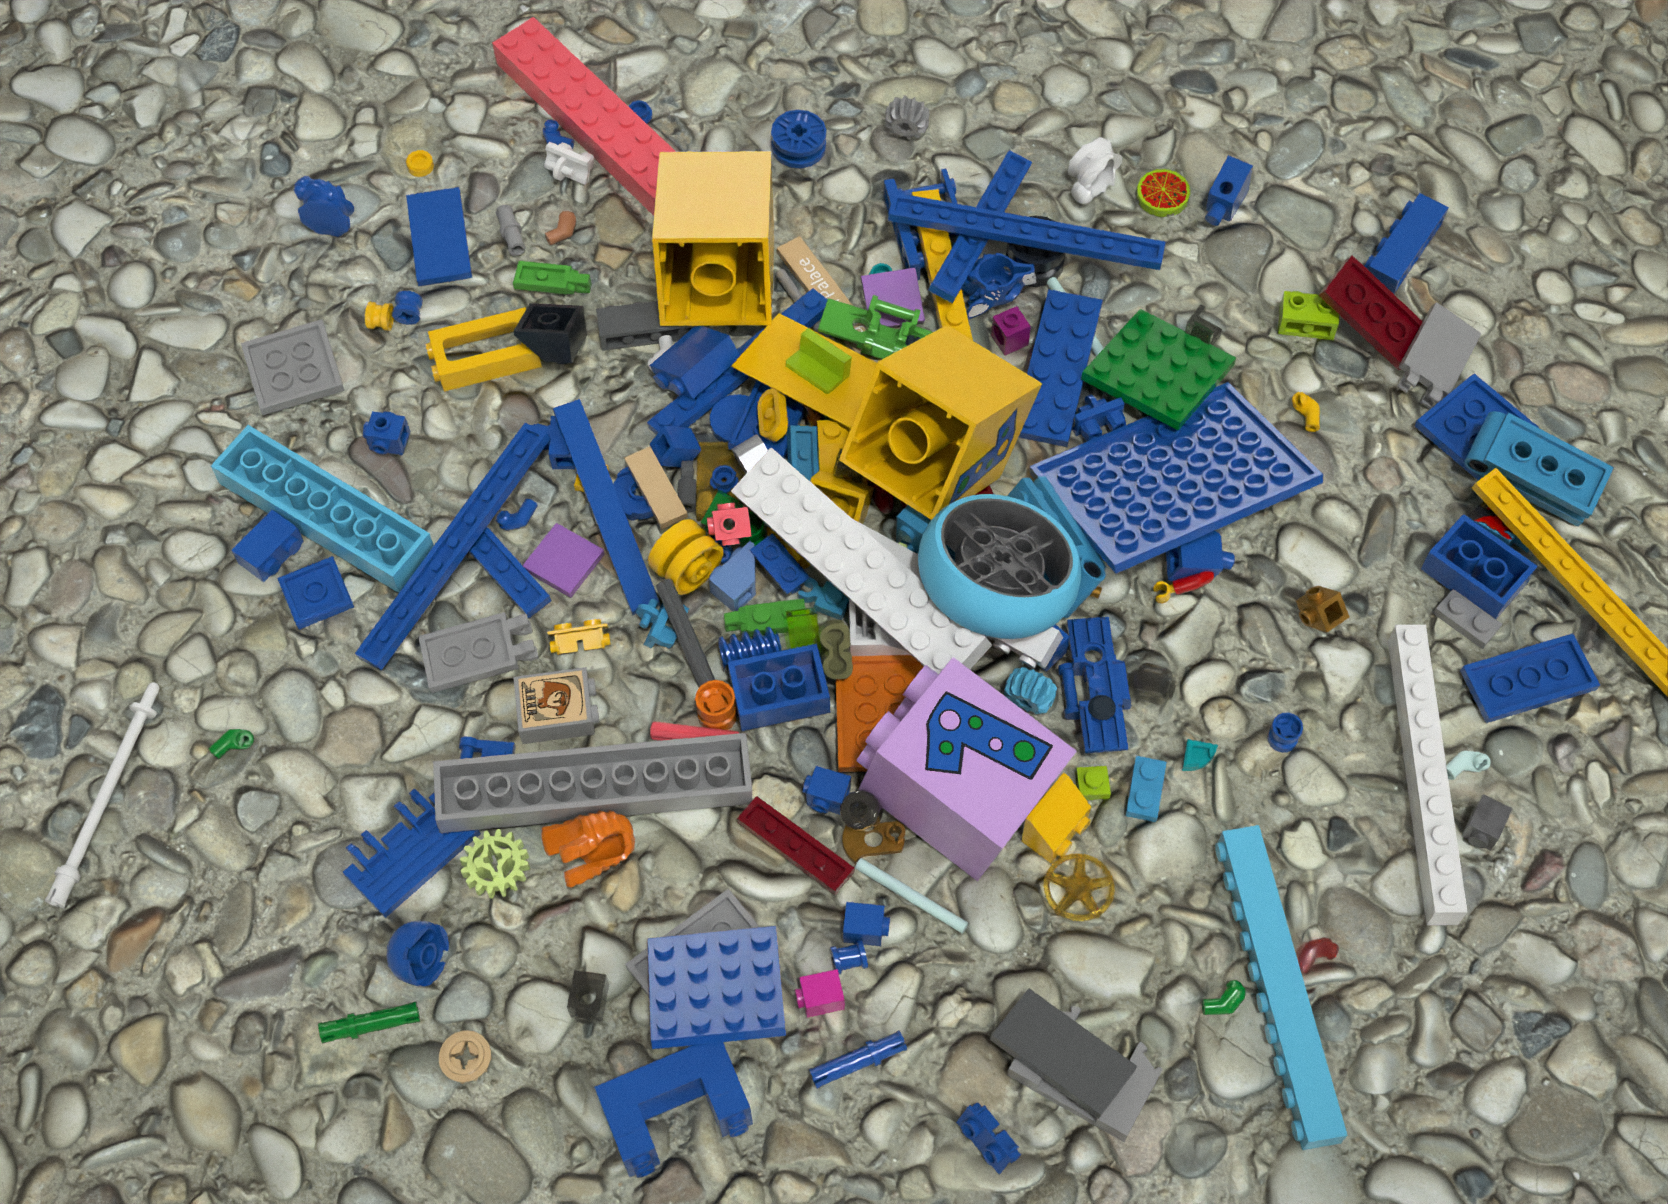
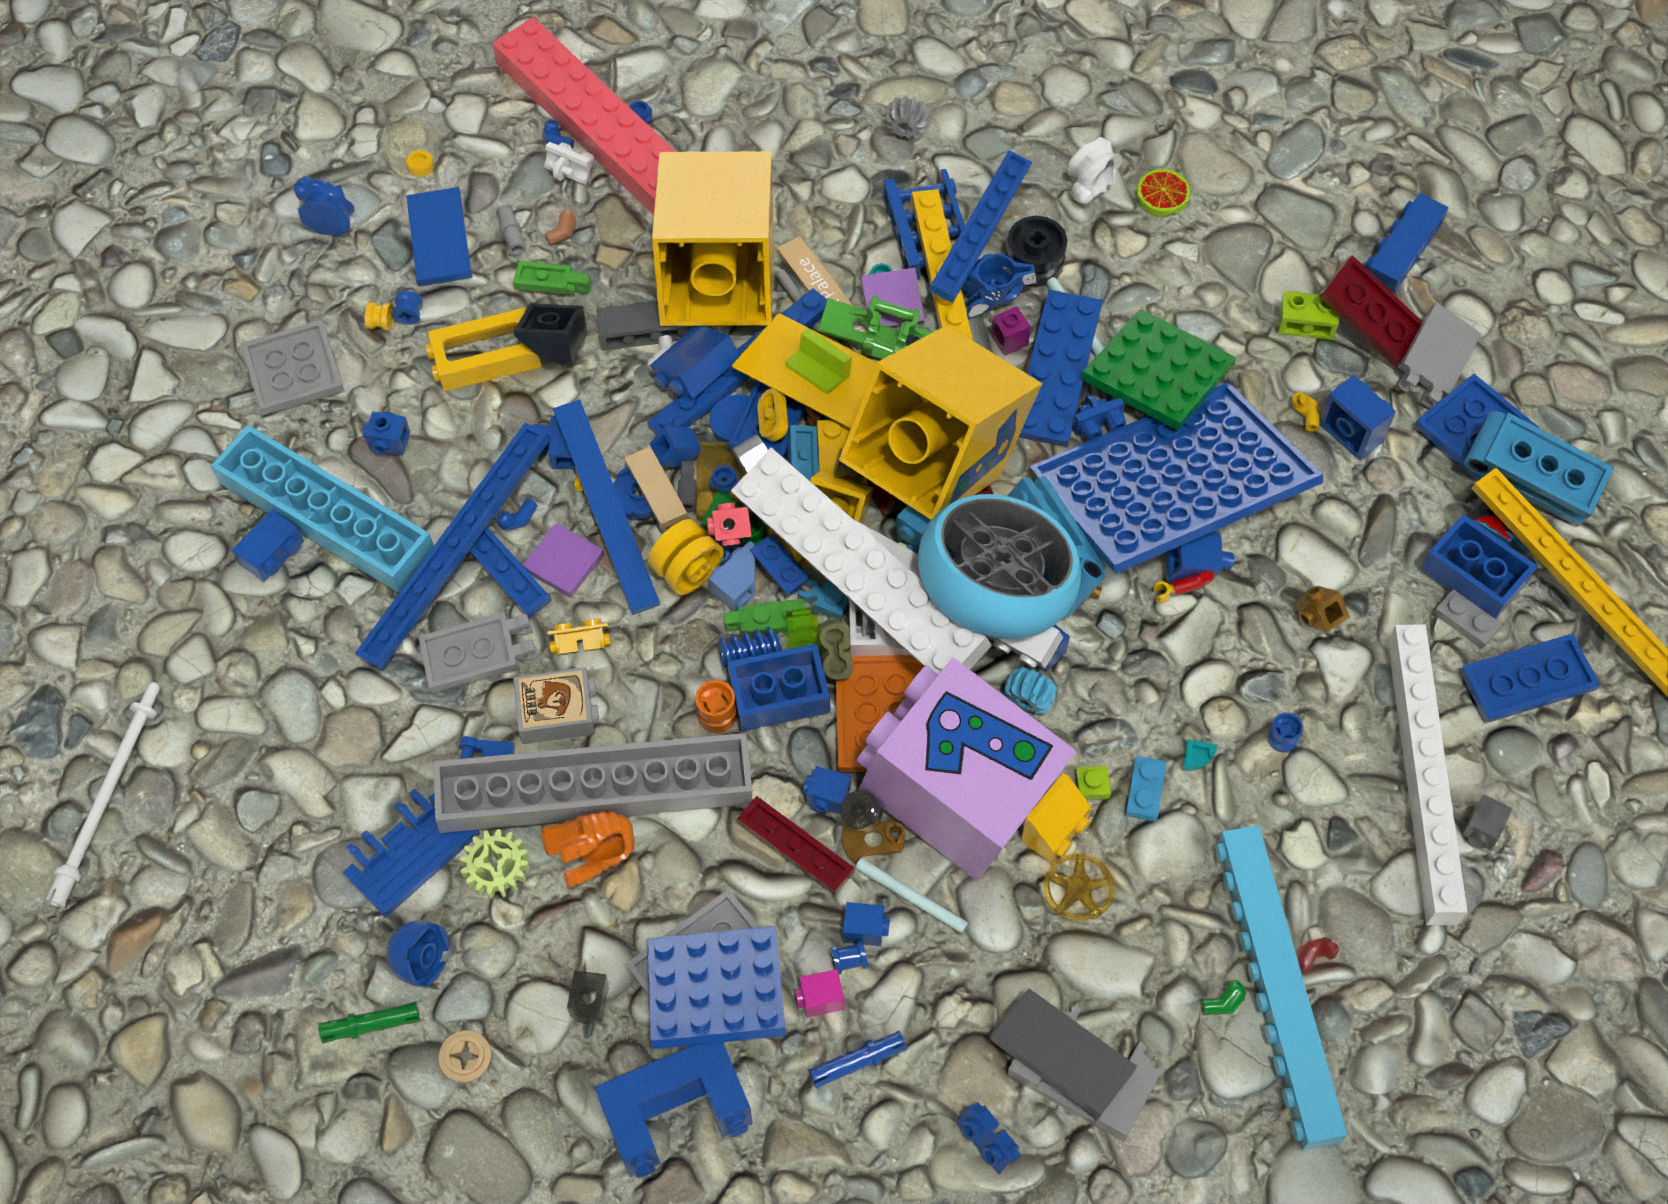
green arm [208,729,254,760] -> none
blue tile [277,556,354,630] -> none
dark azure hips [636,599,689,649] -> none
coral axle [650,721,739,740] -> none
dark grey axle [656,579,715,687] -> none
blue wheel [771,109,827,169] -> none
blue plate [888,192,1166,270] -> none
blue piece [1058,617,1132,753] -> none
clear smoke head [1129,662,1176,705] -> none
clear smoke panel [1185,304,1222,345] -> none
blue torso [1205,155,1253,226] -> none
light aqua arm [1446,751,1491,780] -> none
none -> blue brick [1320,375,1396,461]

